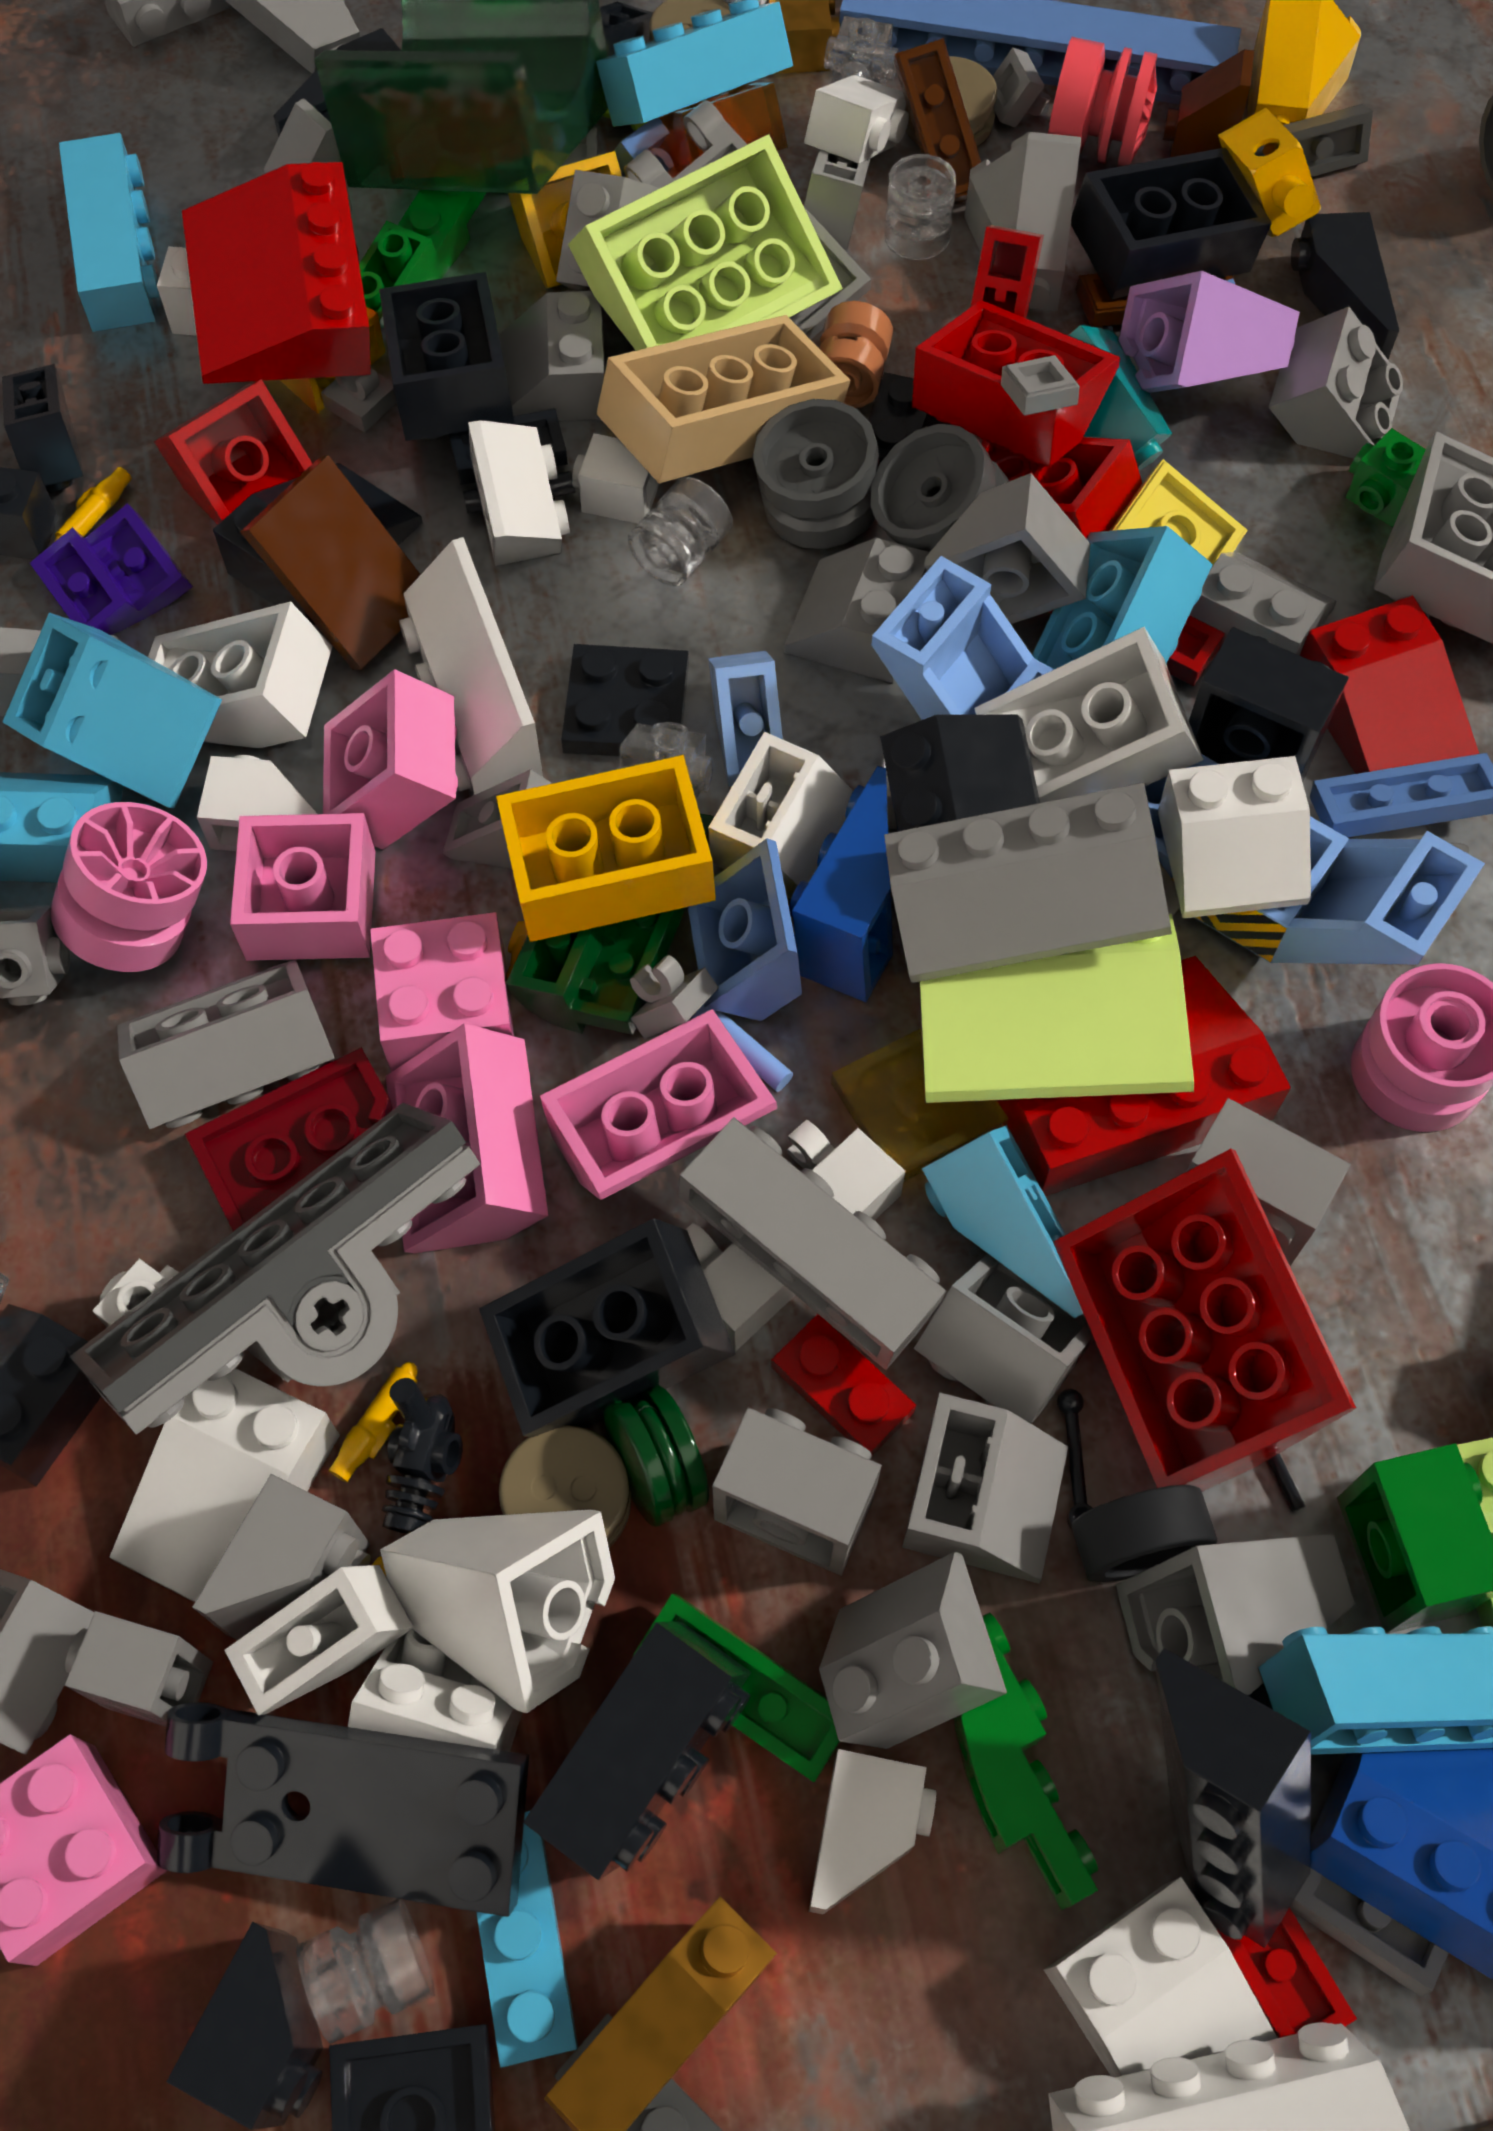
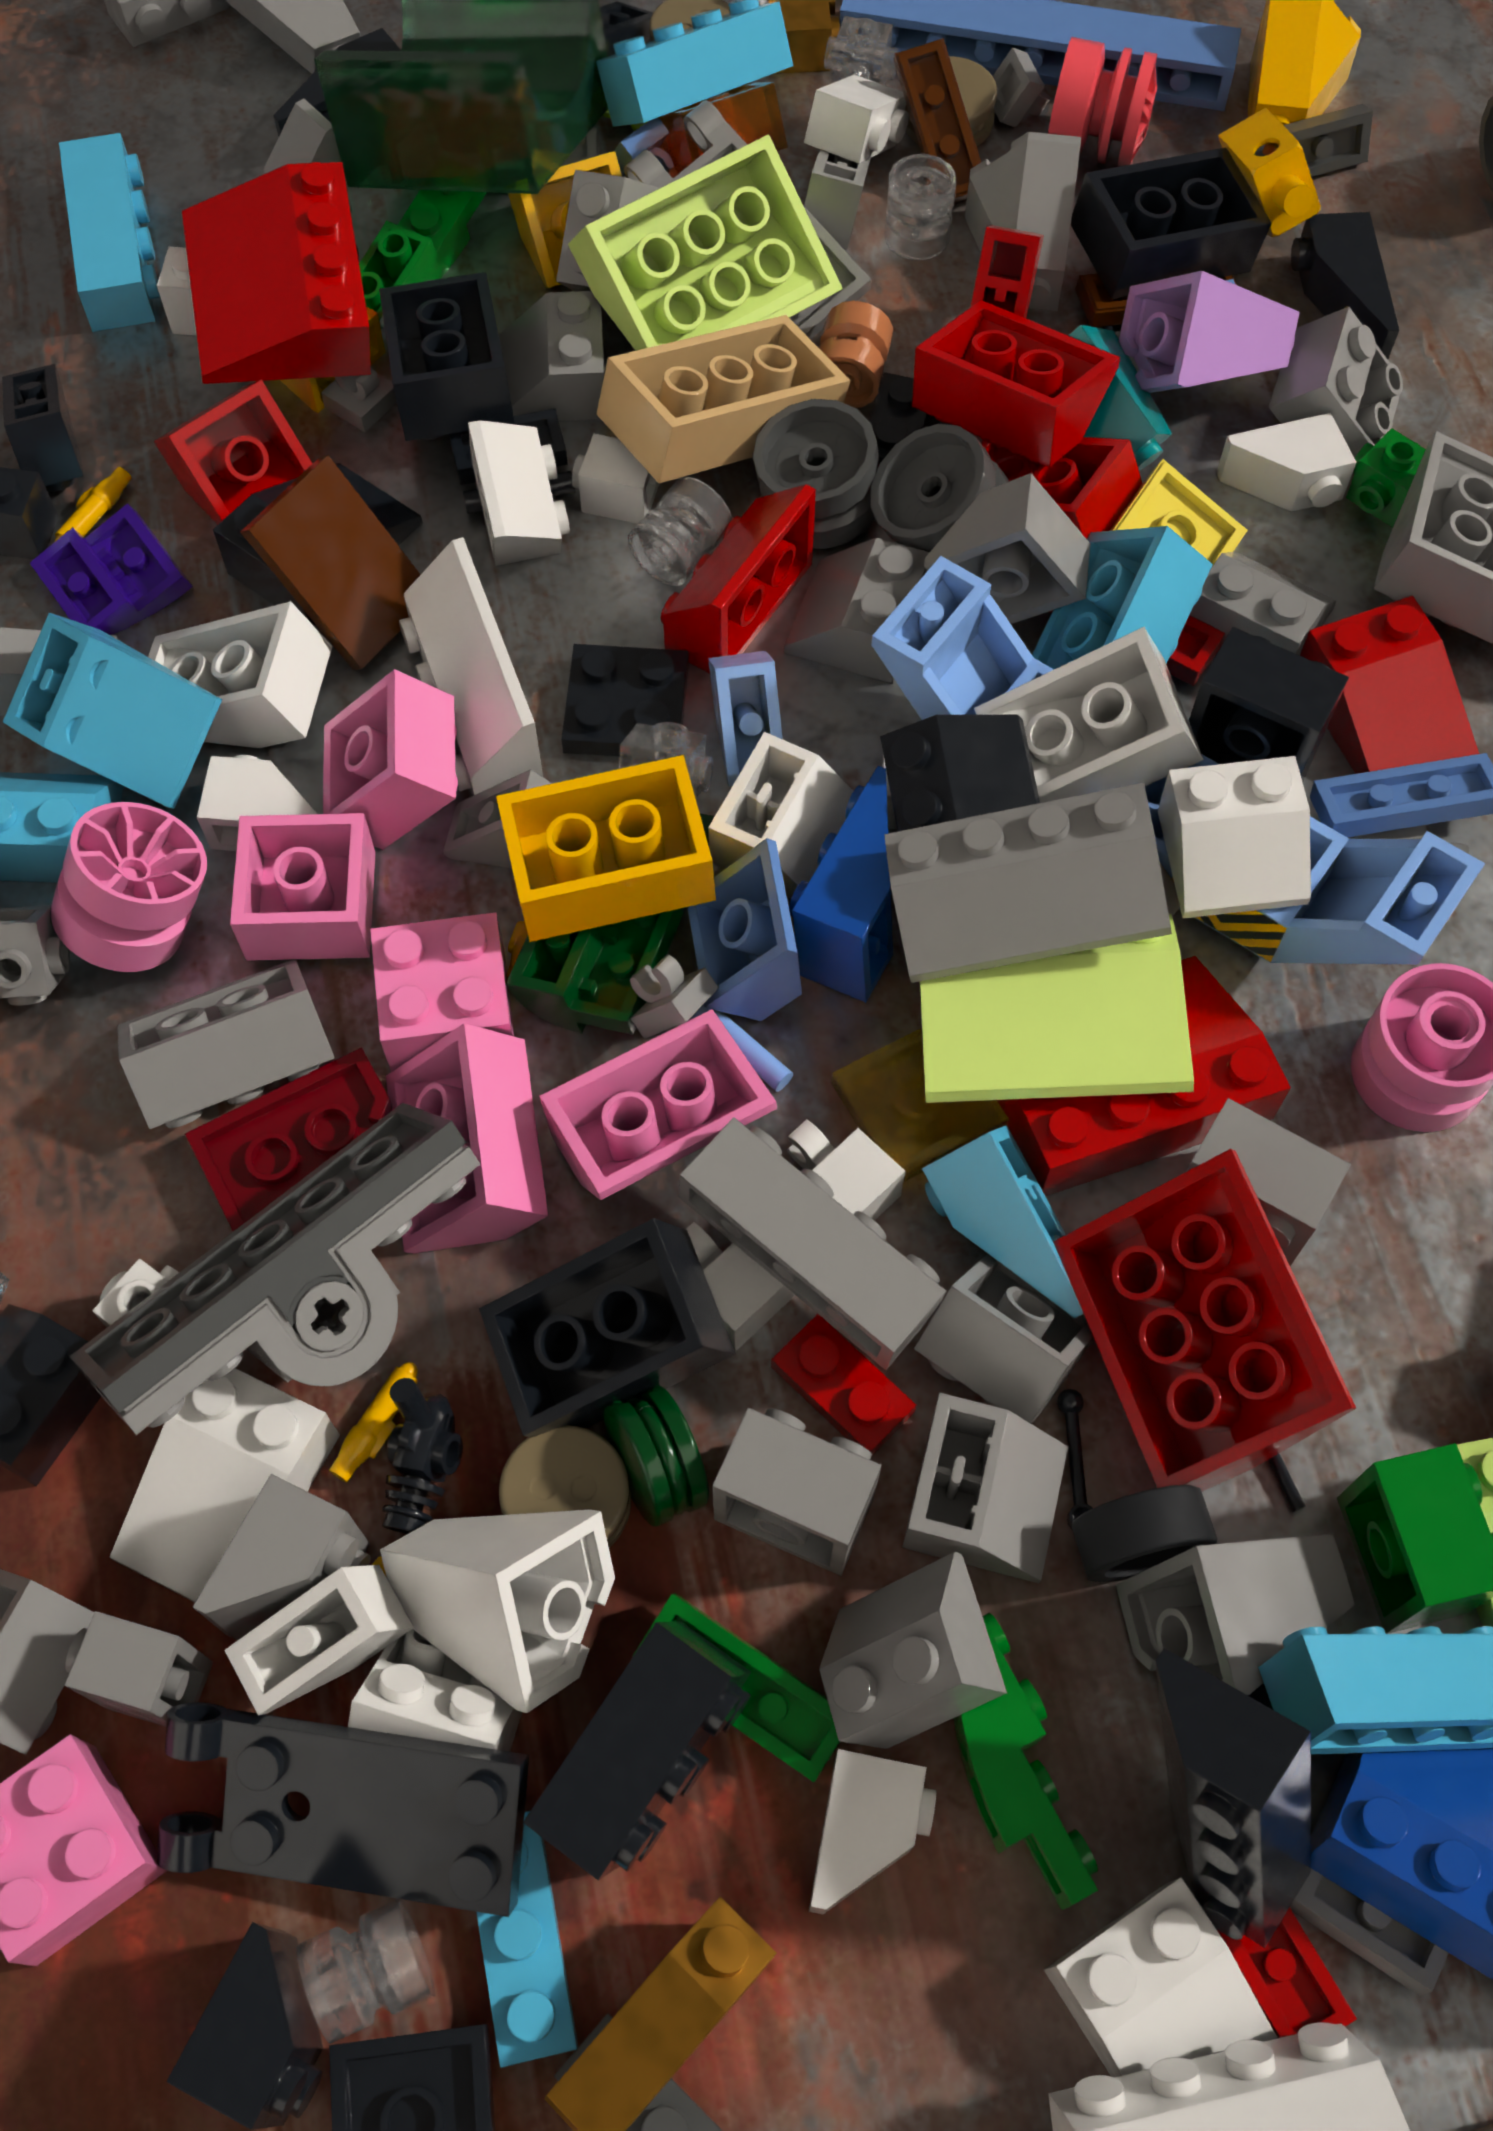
light grey tile [1001,355,1080,416] -> none
reddish brown slope [1162,49,1255,158] -> none
none -> red slope [660,484,816,674]
none -> white slope [1216,413,1357,512]

